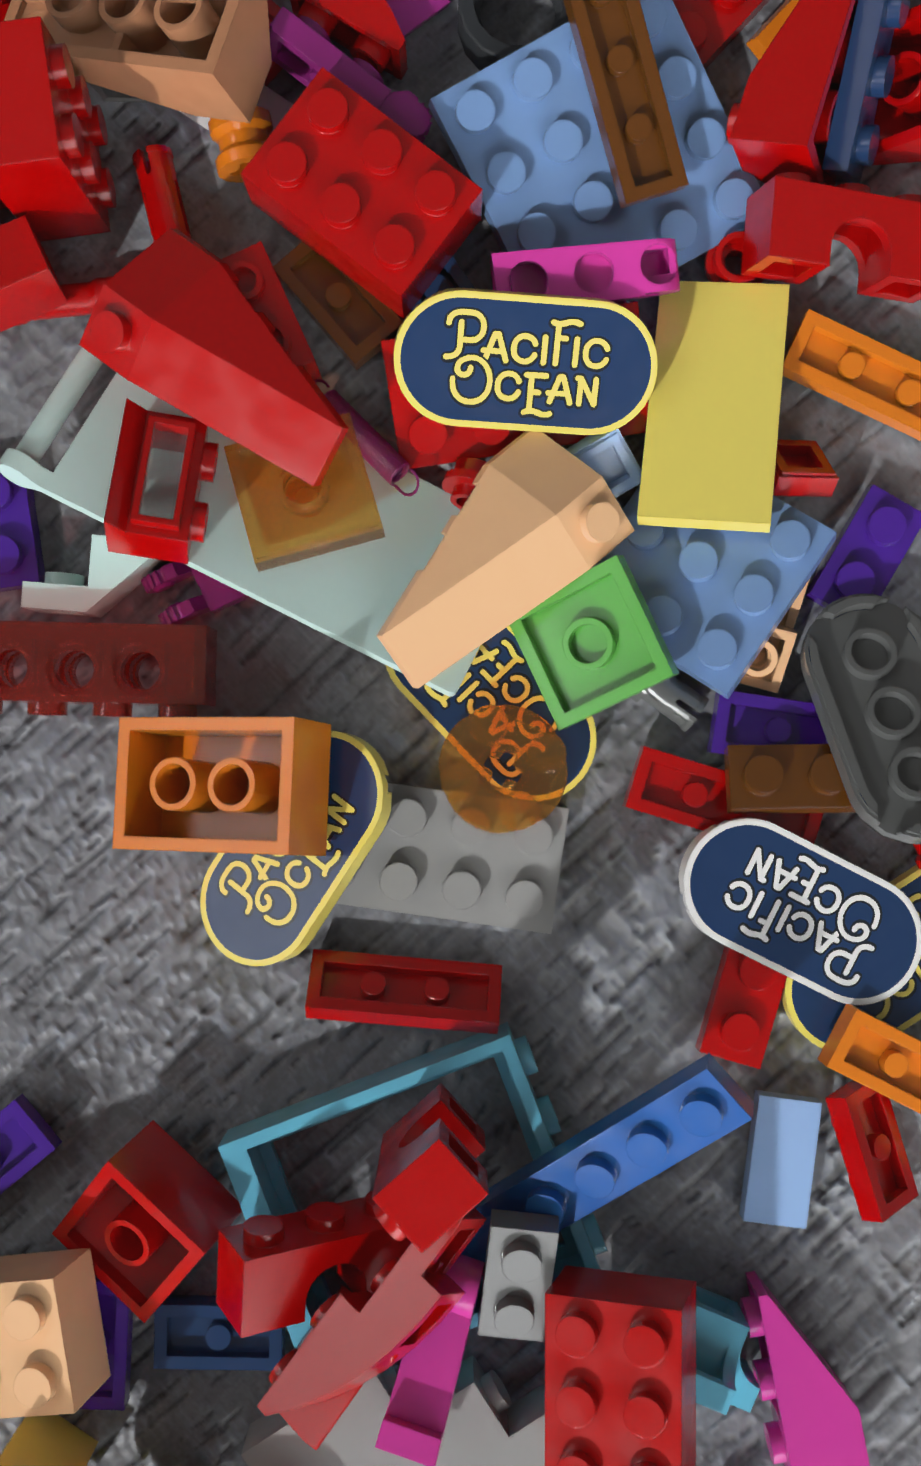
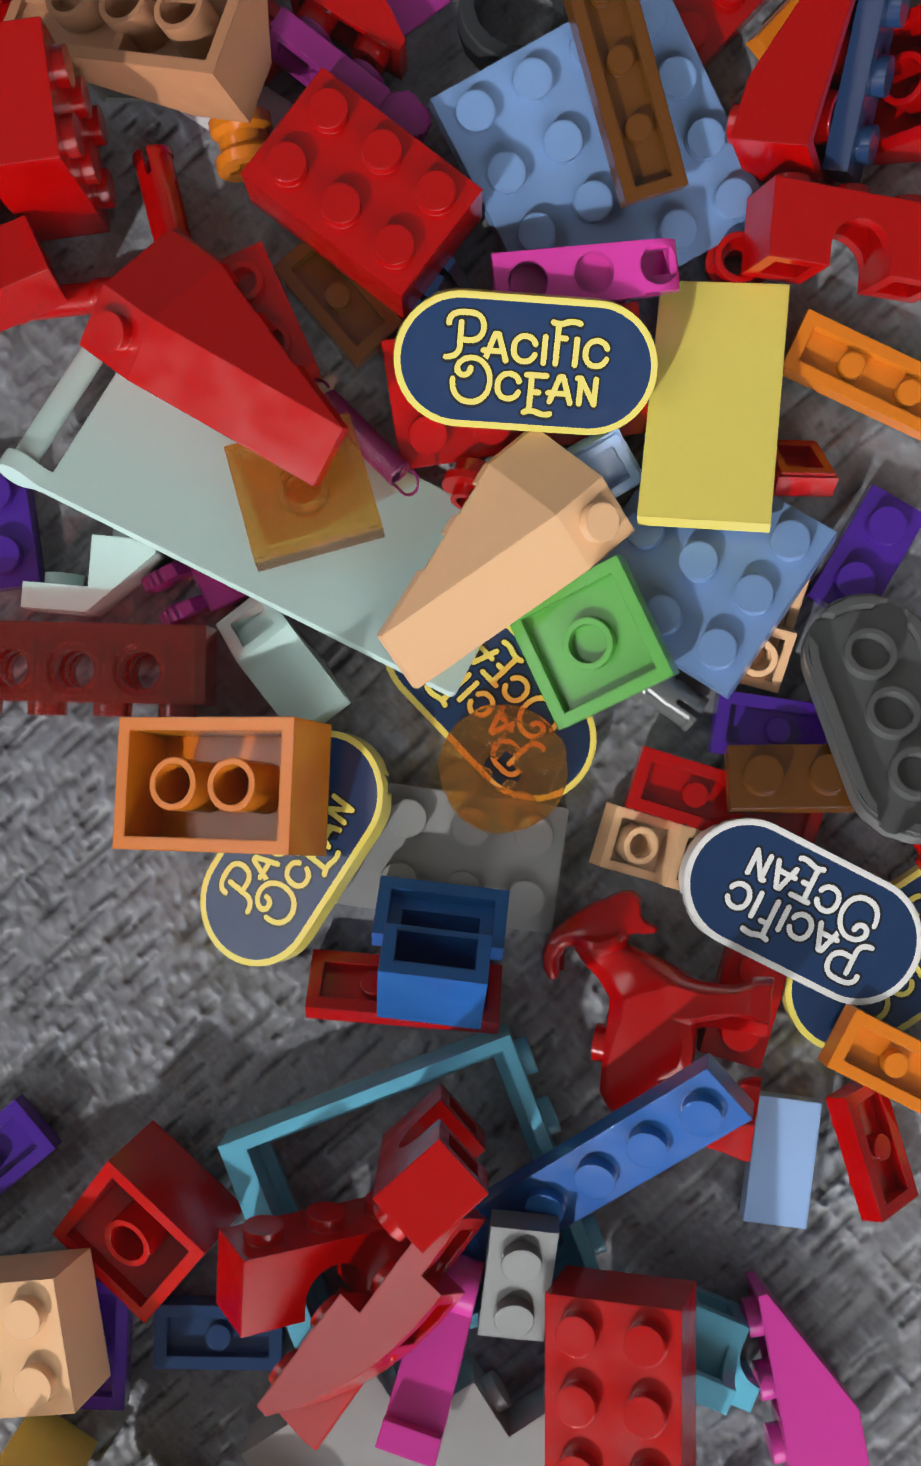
red window [104,398,219,564] -> none
none -> light aqua slope [216,597,351,723]
none -> blue plate [372,875,510,1029]
none -> red animal [542,890,774,1162]
none -> light nougat slope [589,802,702,890]

